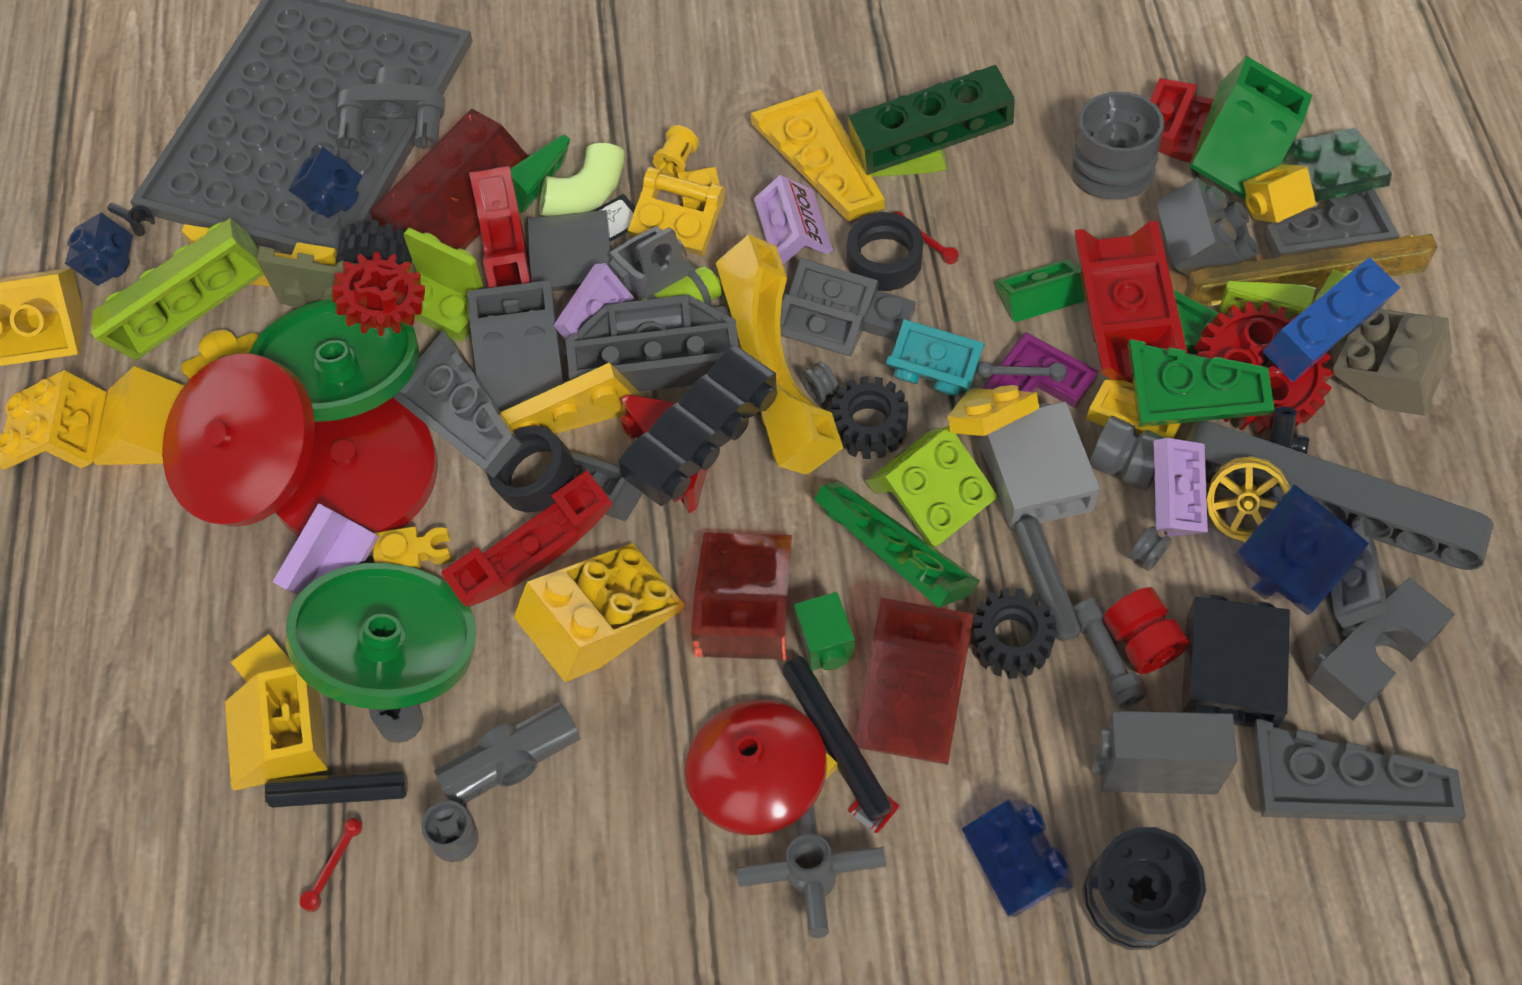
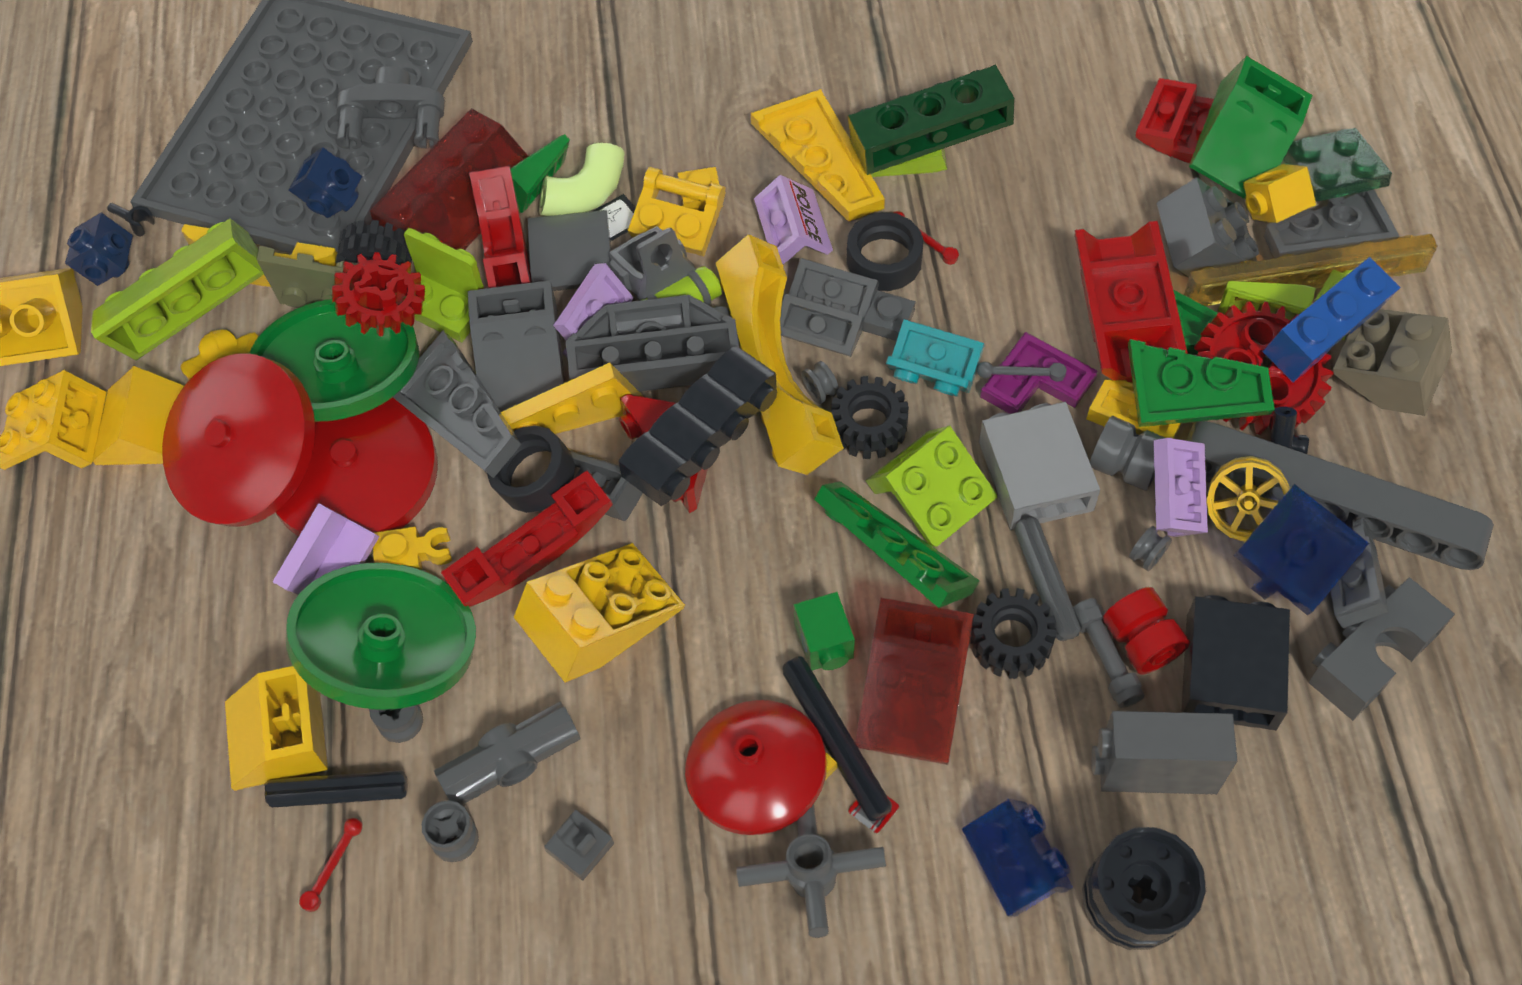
yellow tile [231,634,293,682] -> none
yellow bush [652,125,699,178] -> none
clear red slope [691,532,792,660] -> none
yellow wing [948,385,1039,436] -> none
green slope [994,259,1086,322] -> none
dark grey wheel [1073,92,1164,200] -> none
dark grey wing [1252,719,1466,823] -> none
none -> dark grey tile [544,809,614,881]

